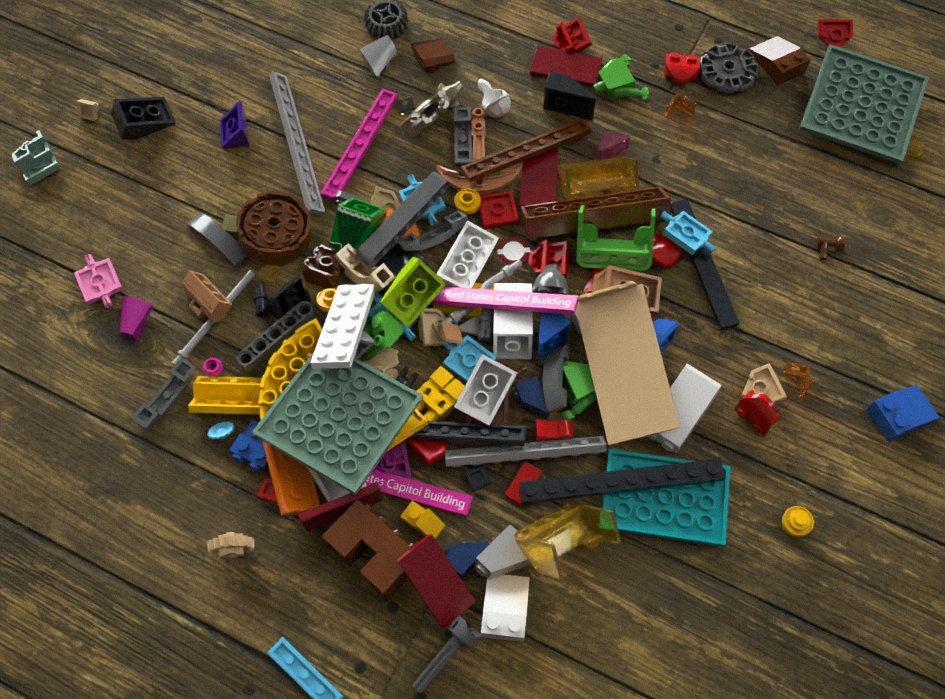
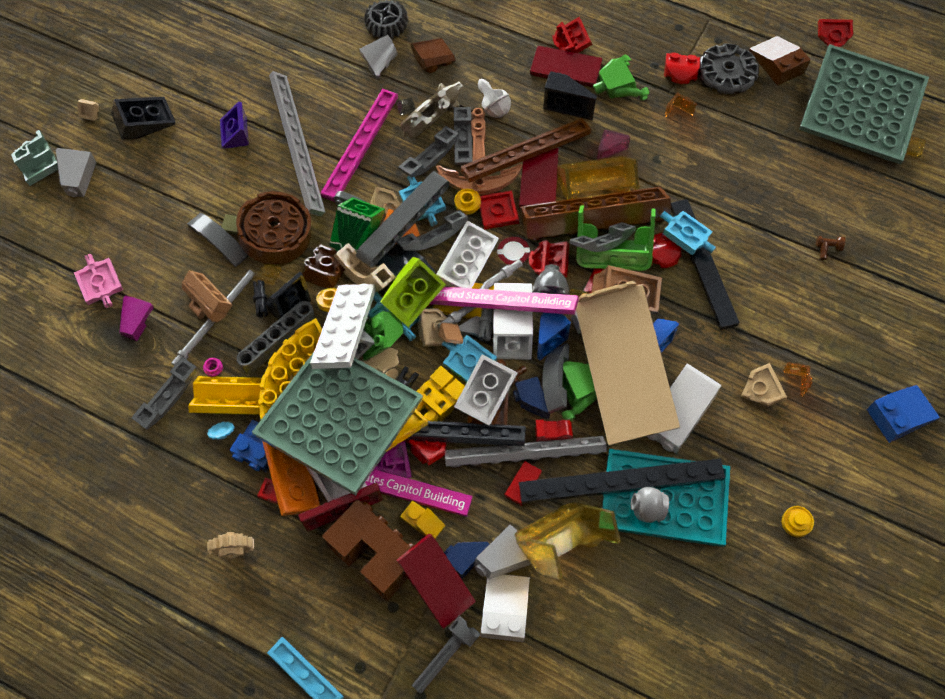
black tile [464,465,491,492] -> none
red slope [735,390,780,436] -> none
none -> light grey slope [56,148,96,197]
none -> dark grey slope [398,126,459,177]
none -> dark grey slope [570,222,636,252]
none -> light grey piece [631,487,669,523]

